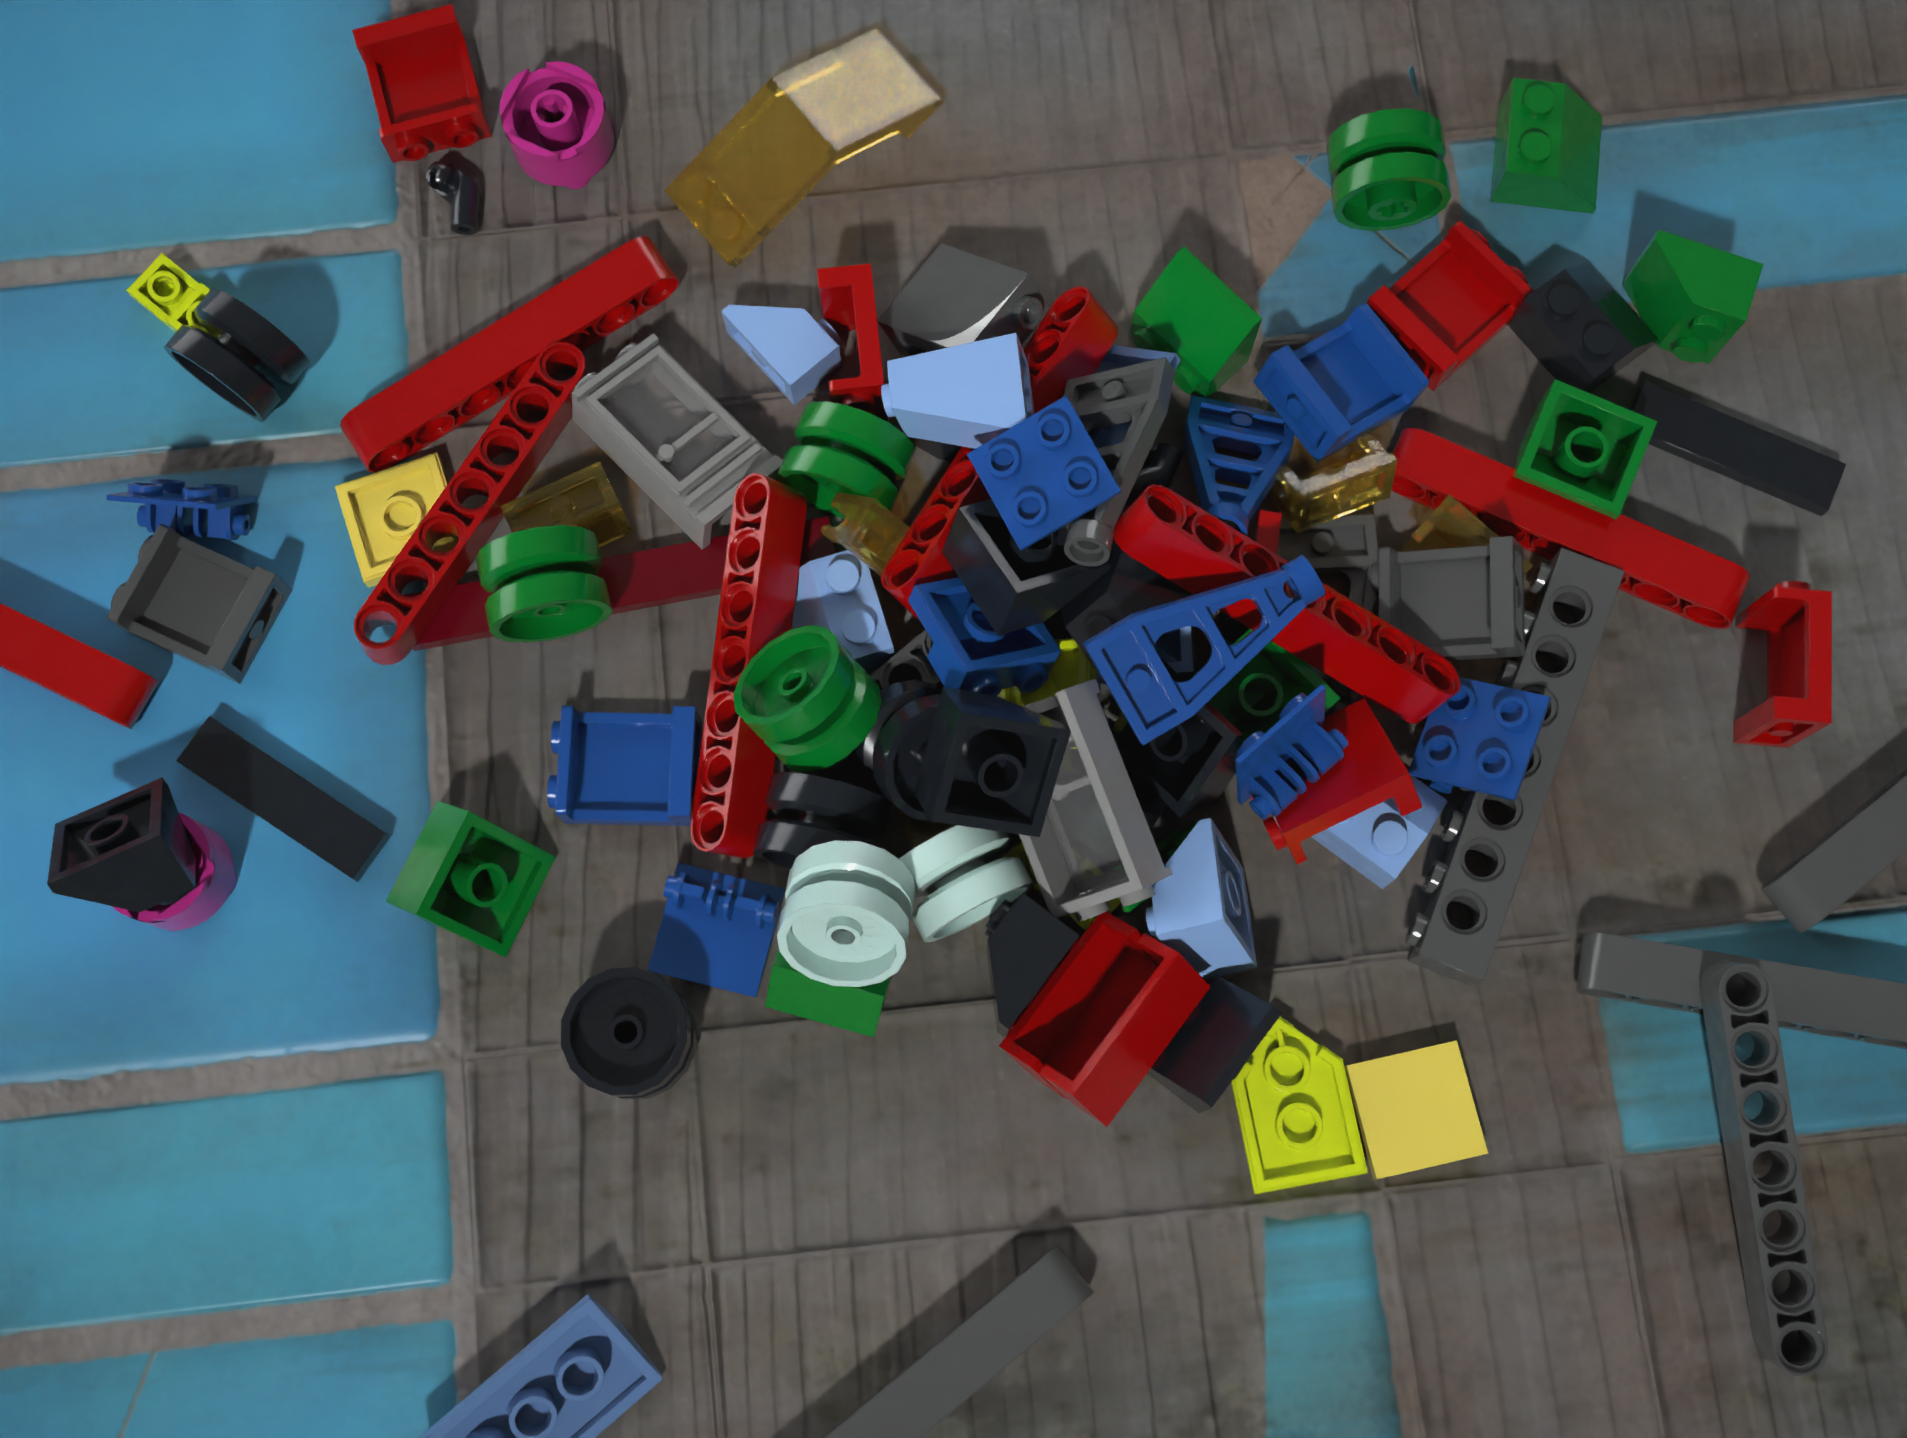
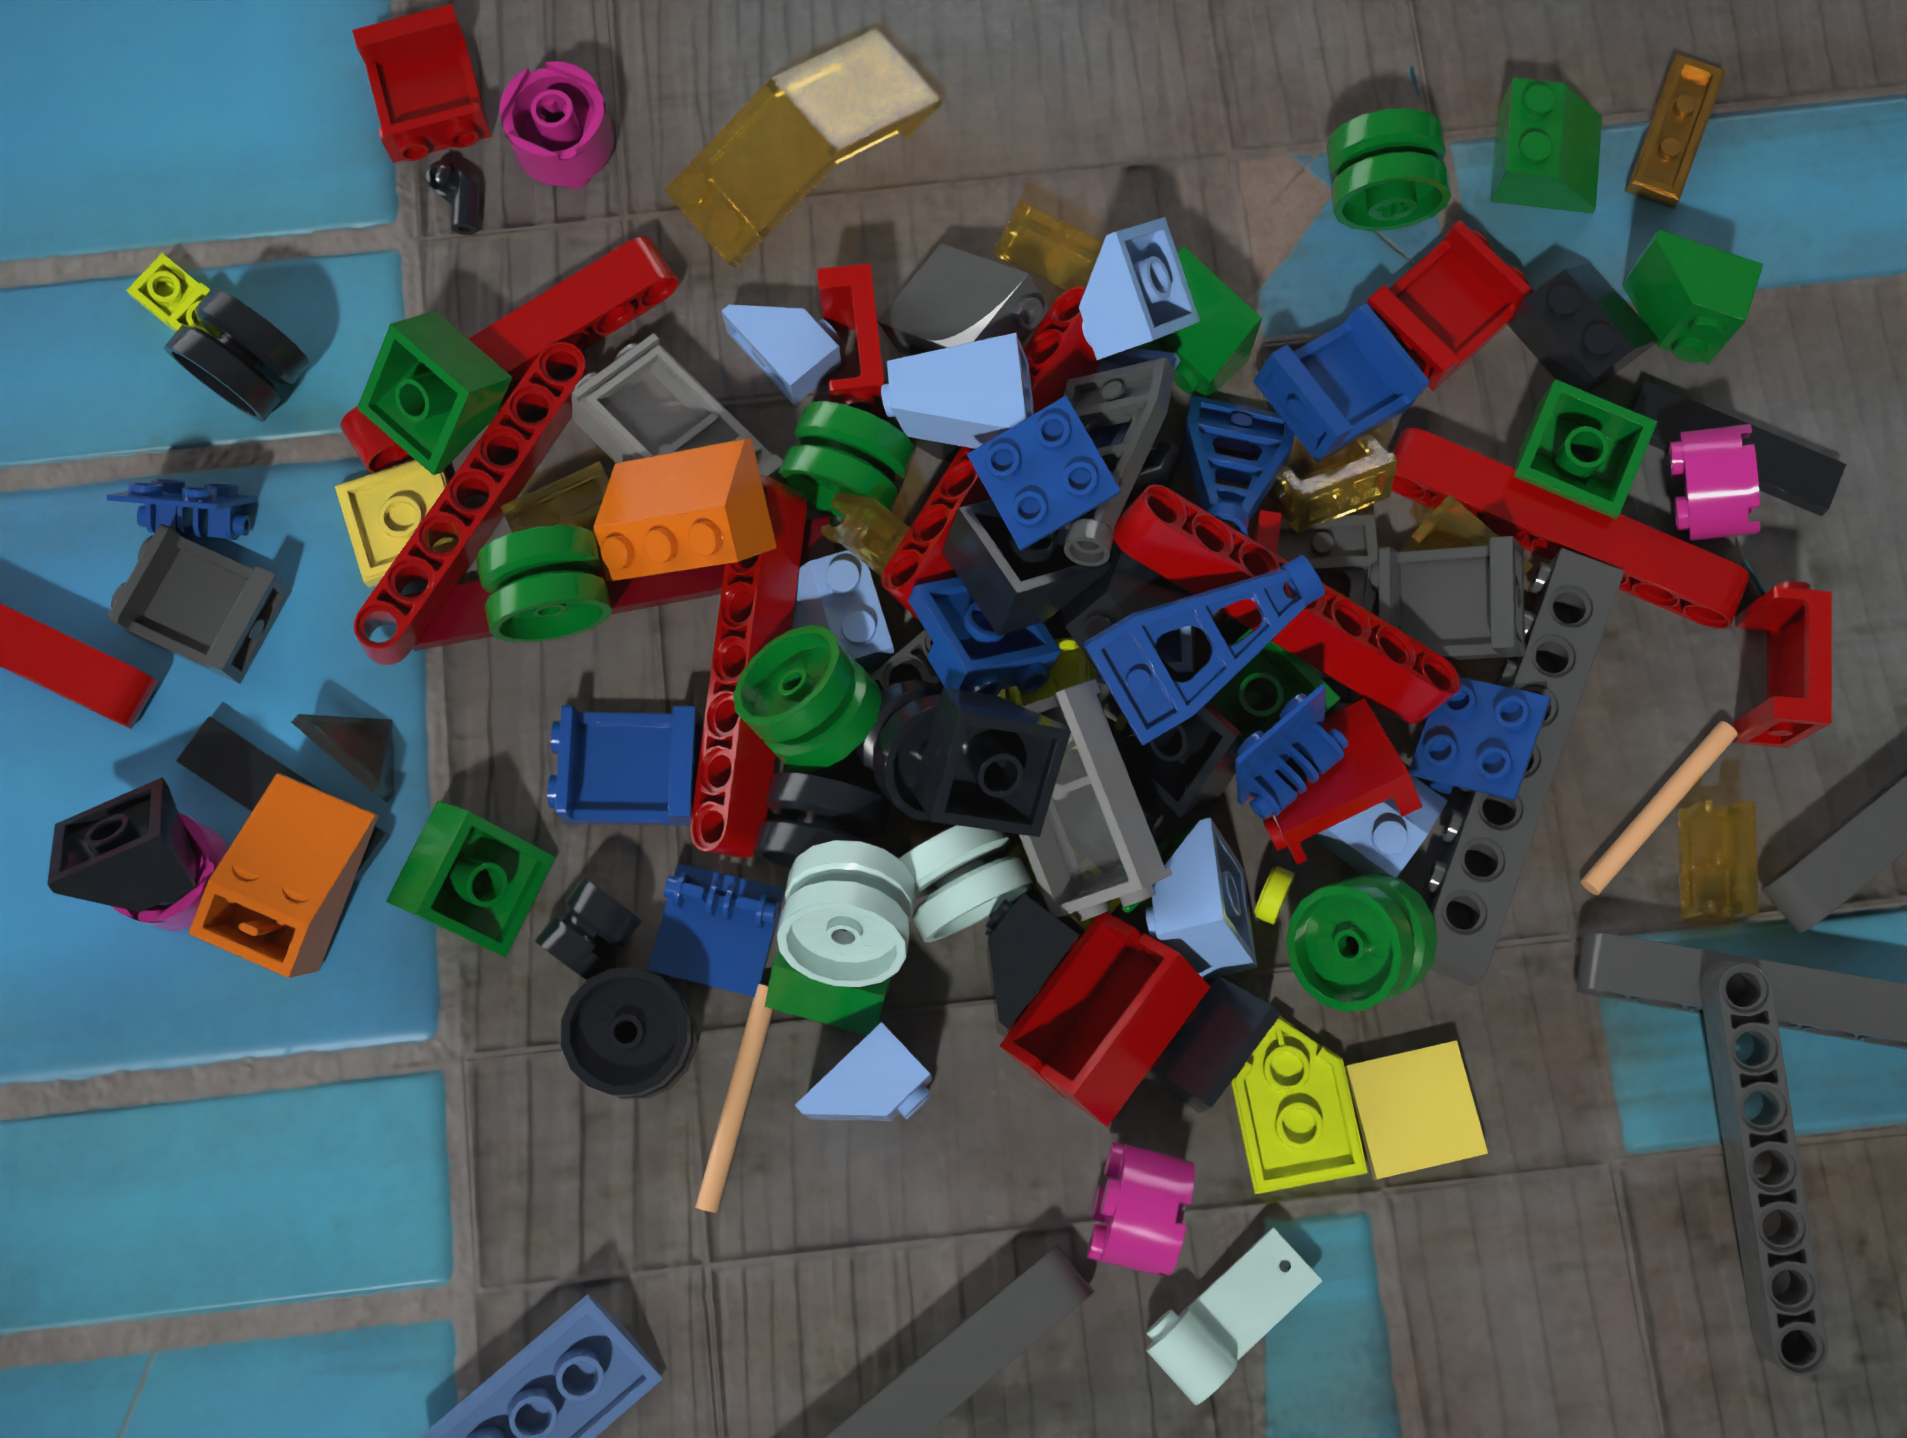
none -> orange slope [188,773,379,978]
none -> clear smoke slope [291,714,394,802]
none -> green slope [357,311,513,475]
none -> black wheel [535,877,642,980]
none -> orange slope [593,437,777,582]
none -> light nougat bar [695,984,774,1213]
none -> light blue slope [795,1022,932,1121]
none -> clear yellow hinge [993,200,1104,290]
none -> light blue slope [1079,217,1200,360]
none -> dark pink brick [1087,1142,1195,1277]
none -> light aqua door [1146,1227,1322,1405]
none -> neon yellow tile [1254,866,1295,925]
none -> green wheel [1286,873,1438,1012]
none -> light nougat bar [1580,721,1738,895]
none -> pearl gold tile [1625,53,1726,209]
none -> dark pink brick [1669,424,1760,541]
none -> clear yellow hinge [1678,800,1759,922]
none -> teal sticker [1741,559,1767,597]

